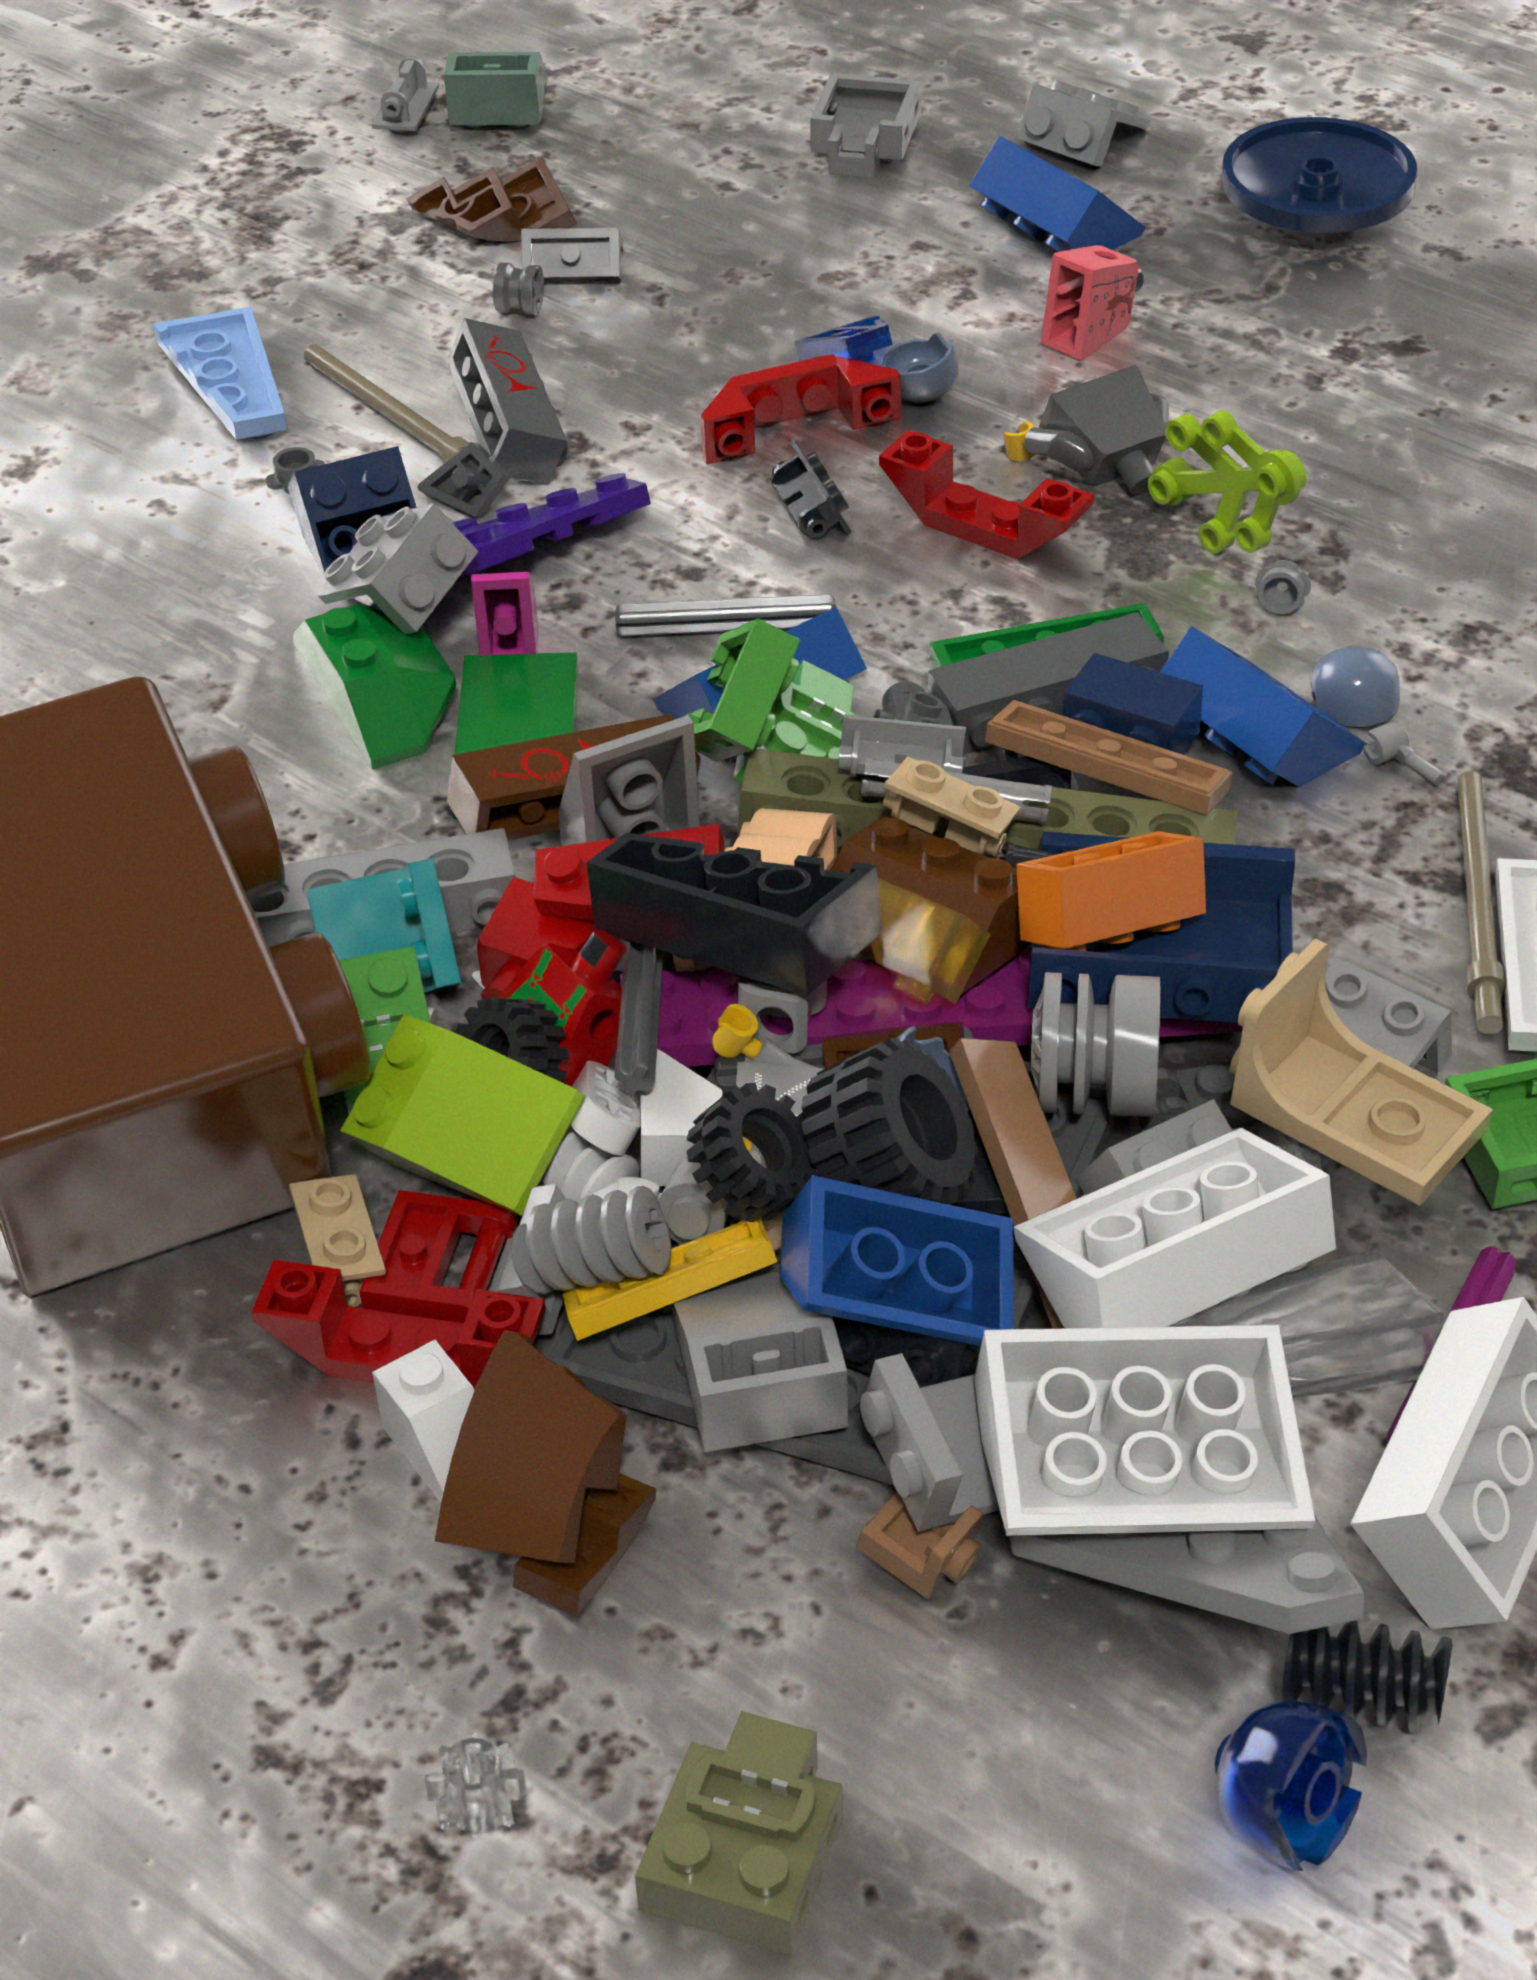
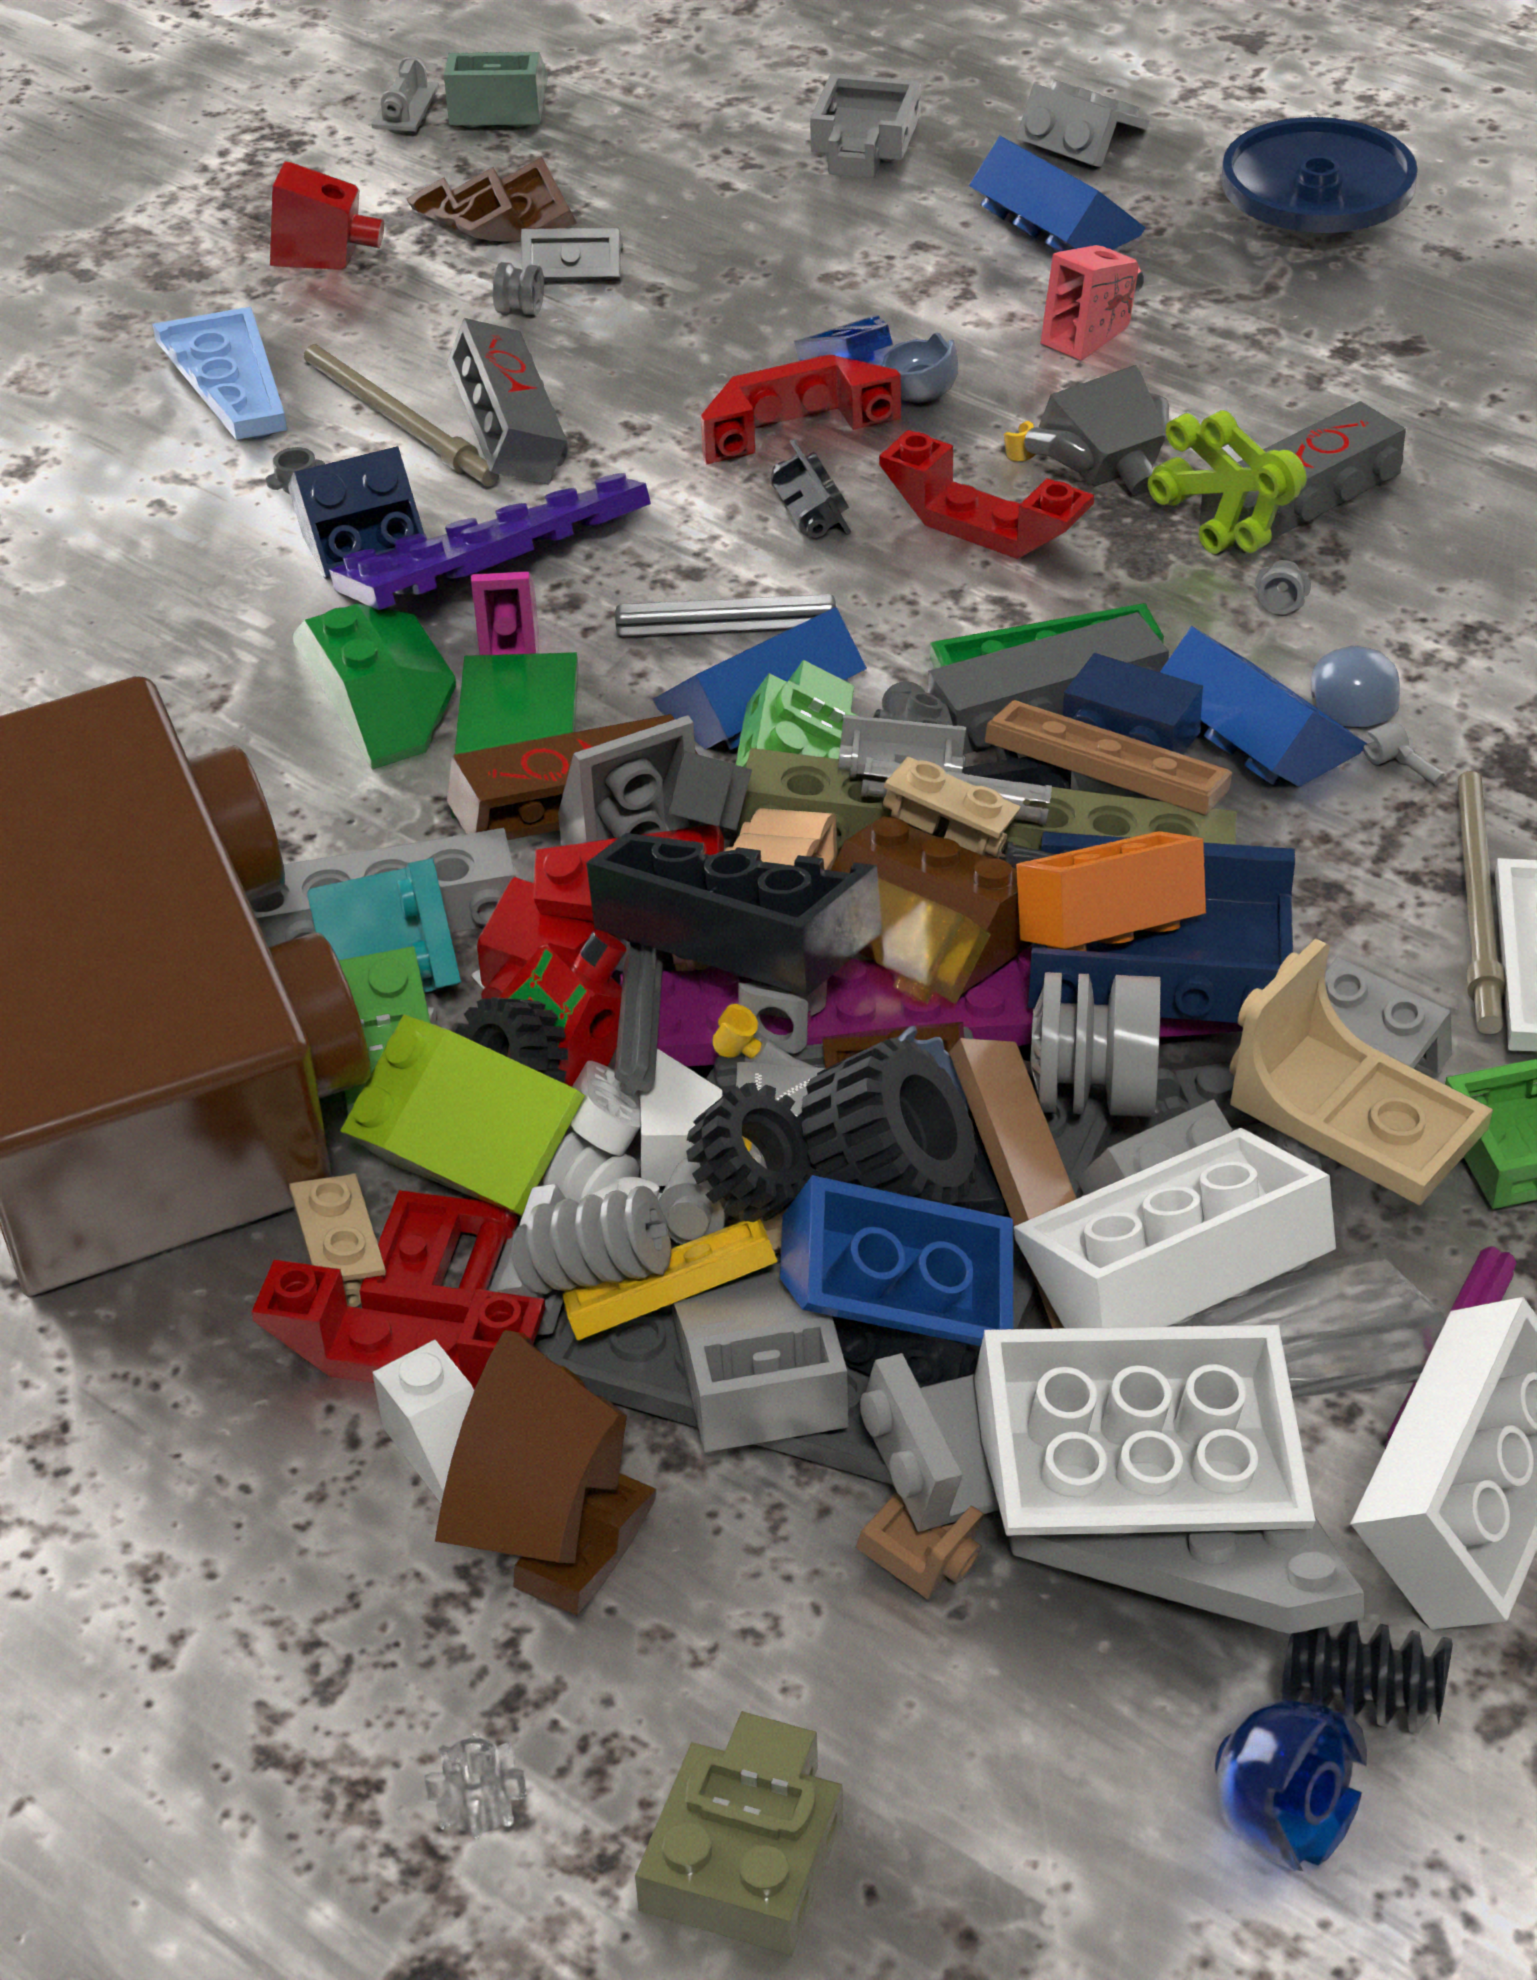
light grey bracket [317,503,479,634] -> none
dark grey piece [417,442,510,518] -> none
bright green piece [686,618,801,762] -> none
none -> red torso [270,161,384,270]
none -> dark grey slope [668,751,752,830]
none -> dark grey brick [1200,401,1406,554]

